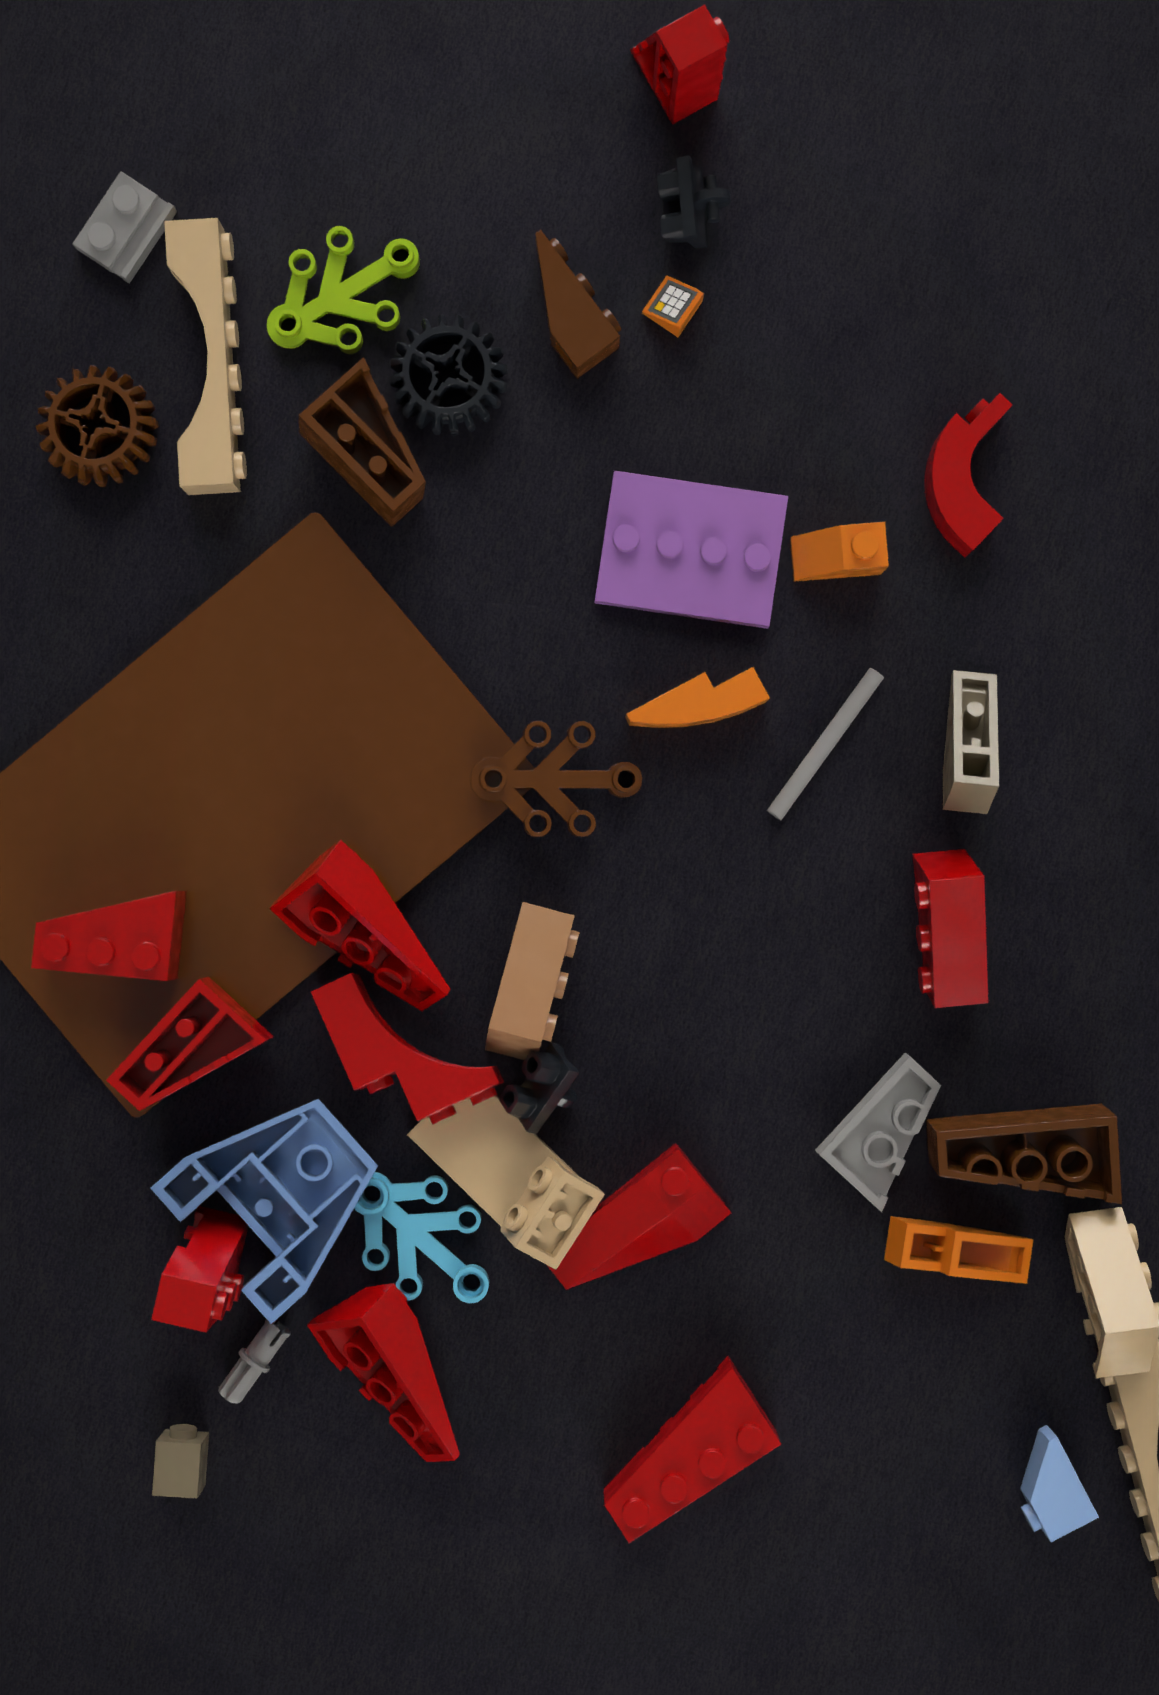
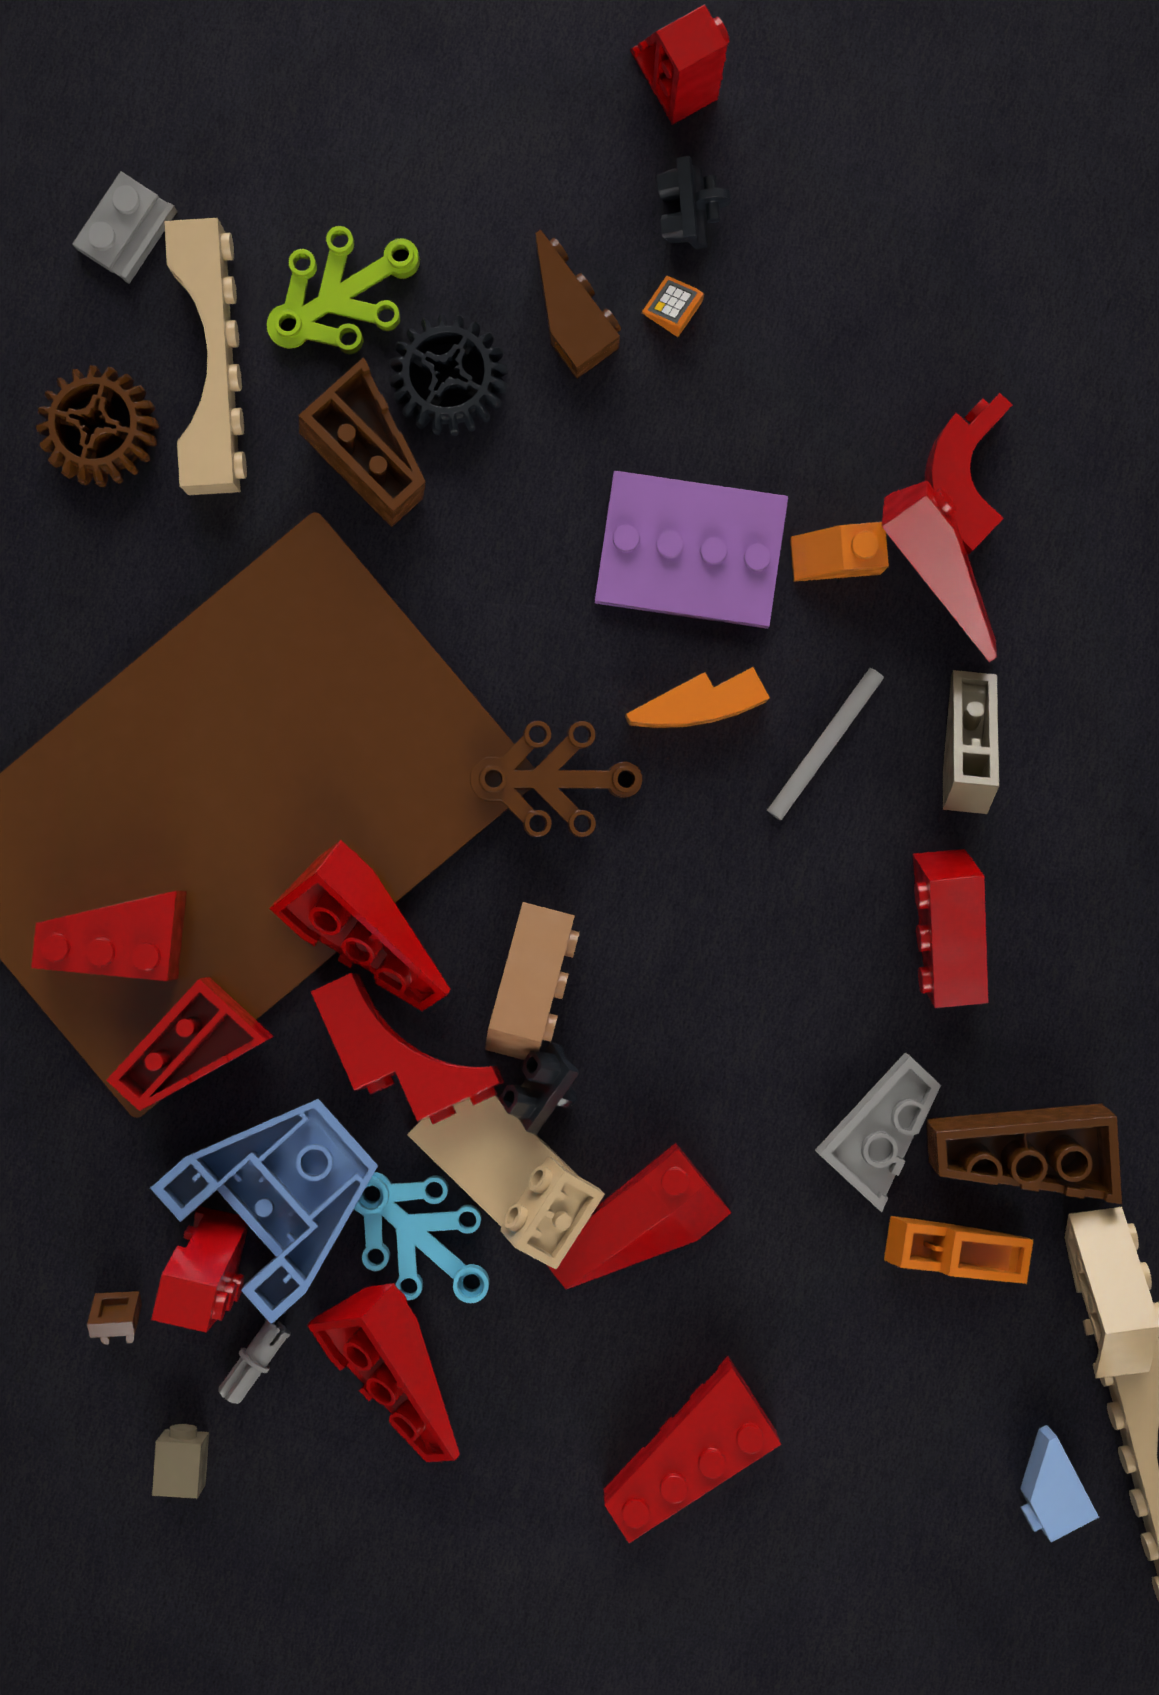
none -> reddish brown tile [87,1291,142,1345]
none -> wedge [882,481,997,662]

